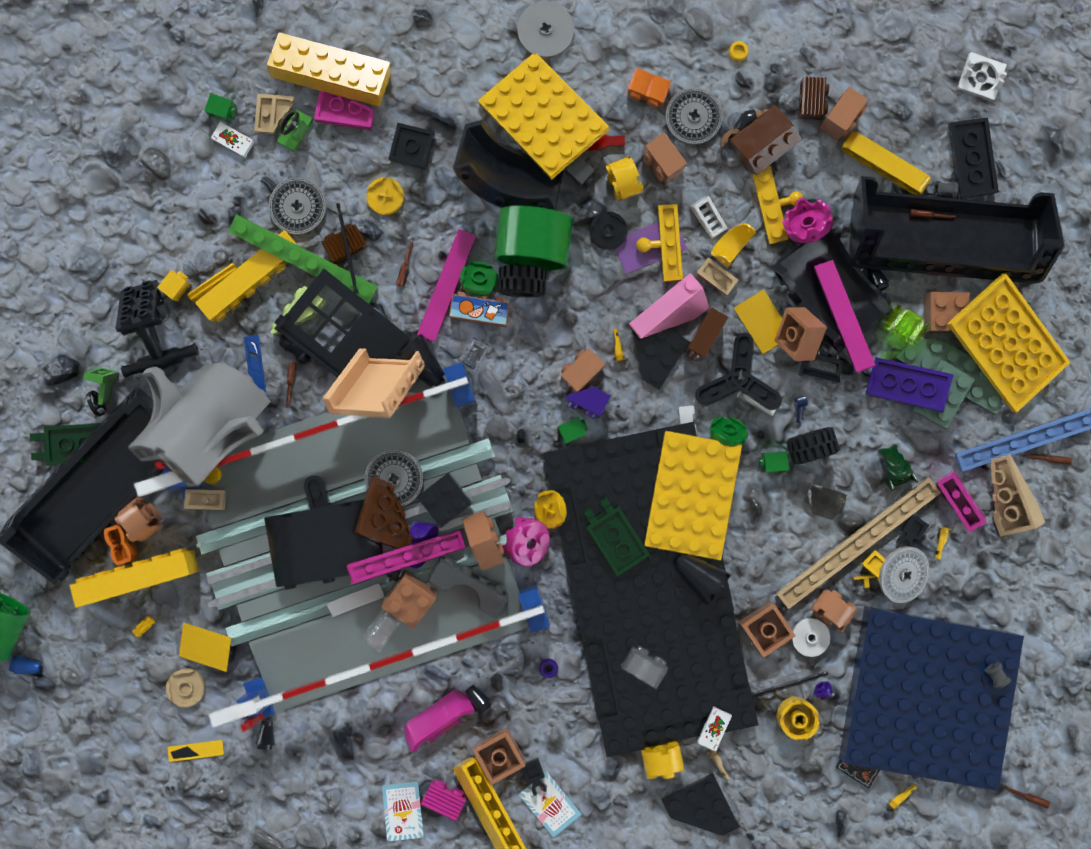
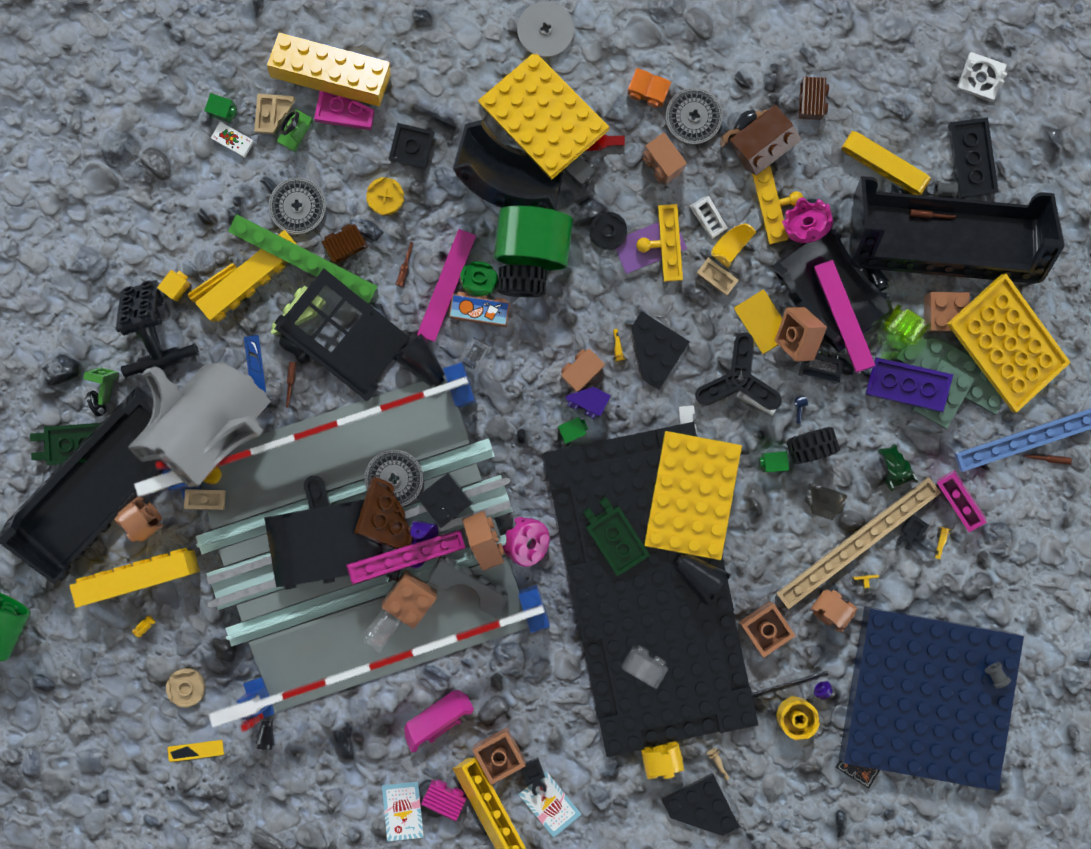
blue cone [9,655,41,674] -> none
orange brick [104,524,139,566] -> none
yellow sticker [179,622,231,672] -> none
light nougat panel [322,348,425,418] -> none
white sticker [327,583,385,617] -> none
black piece [336,203,358,294] -> none
black cone [465,684,492,714] -> none
yellow tile [534,490,567,529] -> none
dark purple plate [539,658,558,678] -> none
yellow brick [605,156,643,201] -> none
bright pink wedge [629,273,709,339] -> none
reddish brown brick [684,307,728,361] -> none
white tile [697,706,732,751] -> none
green tile [709,417,748,447] -> none
yellow tile [729,41,748,62] -> none
white plate [791,618,830,657] -> none
nougat brick [819,87,868,141] -> none
yellow bracket [862,550,885,582] -> none
piece [879,546,929,603] -> none
yellow piece [887,784,917,811] -> none
tan wedge [991,454,1045,537] -> none
copper piece [1003,787,1050,809] -> none

